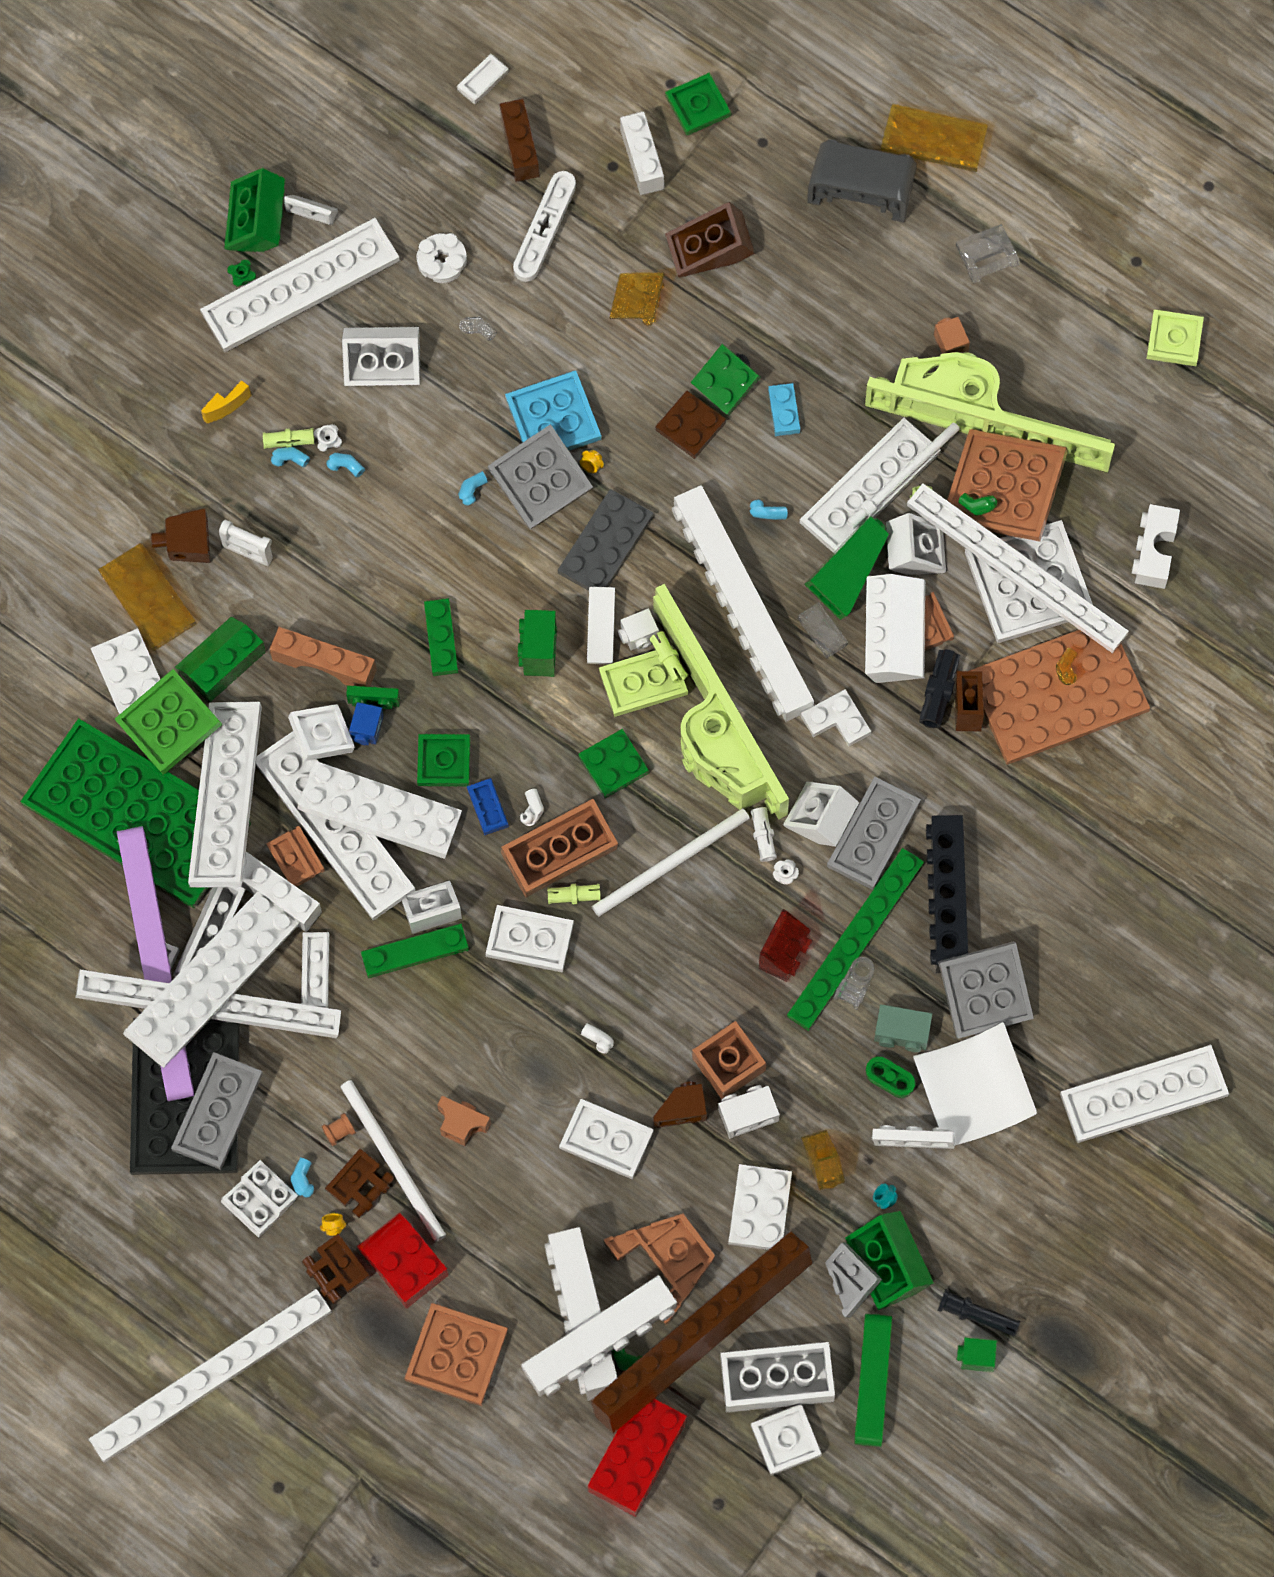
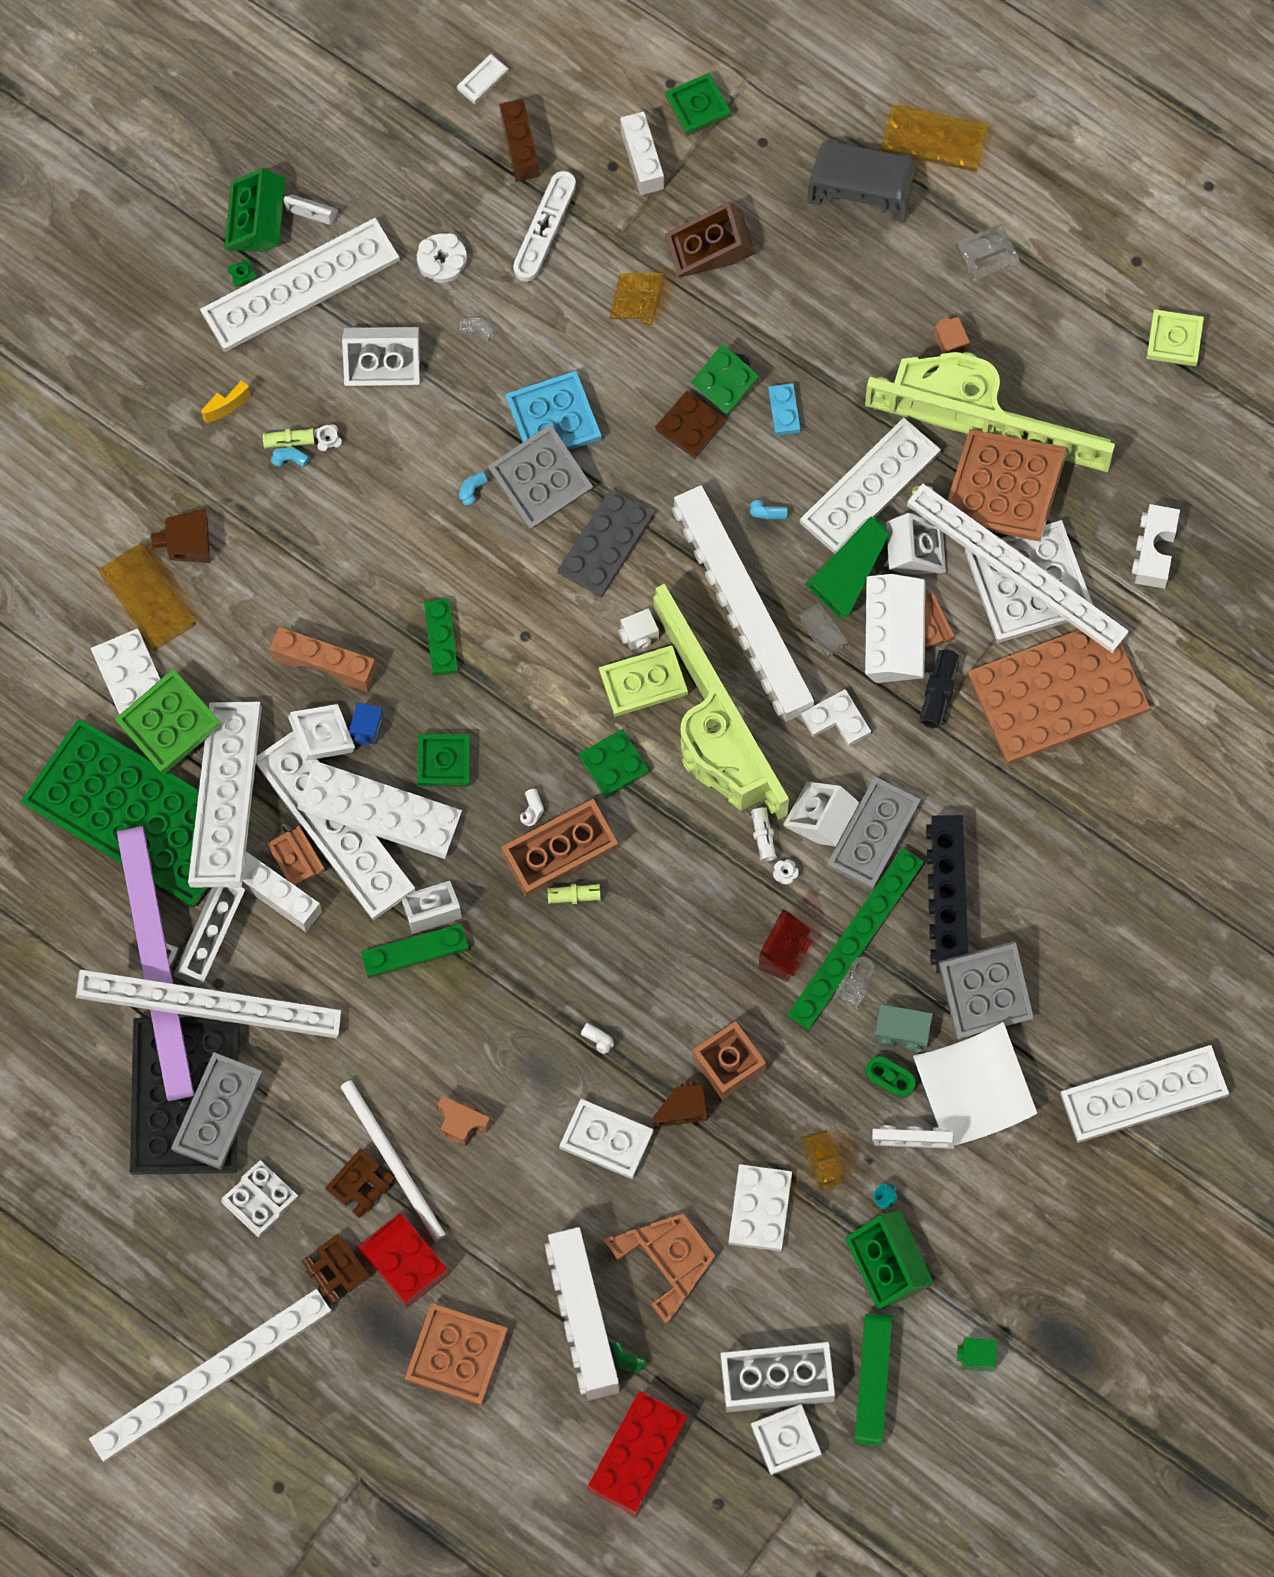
white plate [123,891,299,1068] -> none
green slope [175,617,266,703] -> none
white plate [219,519,273,566] -> none
medium azure arm [291,1158,314,1198] -> none
white tile [301,932,330,1008] -> none
yellow plate [320,1213,346,1236] -> none
nougat bush [321,1113,356,1147] -> none
medium azure arm [326,453,365,478] -> none
green plate [346,685,400,709] -> none
blue plate [467,778,509,836] -> none
white plate [486,905,574,973] -> none
green brick [518,610,557,677] -> none
white brick [521,1275,677,1397] -> none
yellow plate [580,450,604,473] -> none
white tile [587,587,615,664] -> none
reddish brown brick [591,1231,812,1433] -> none
white piece [592,808,750,917] -> none
yellowish green pin [650,631,688,683] -> none
white brick [718,1085,779,1139] -> none
light grey wing [825,1243,882,1318] -> none
white bar [847,422,960,529] -> none
black pin [937,1288,1020,1337] -> none
reddish brown slope [955,671,984,732] -> none
green arm [958,493,998,516] -> none
clear yellow arm [1055,648,1078,685] -> none

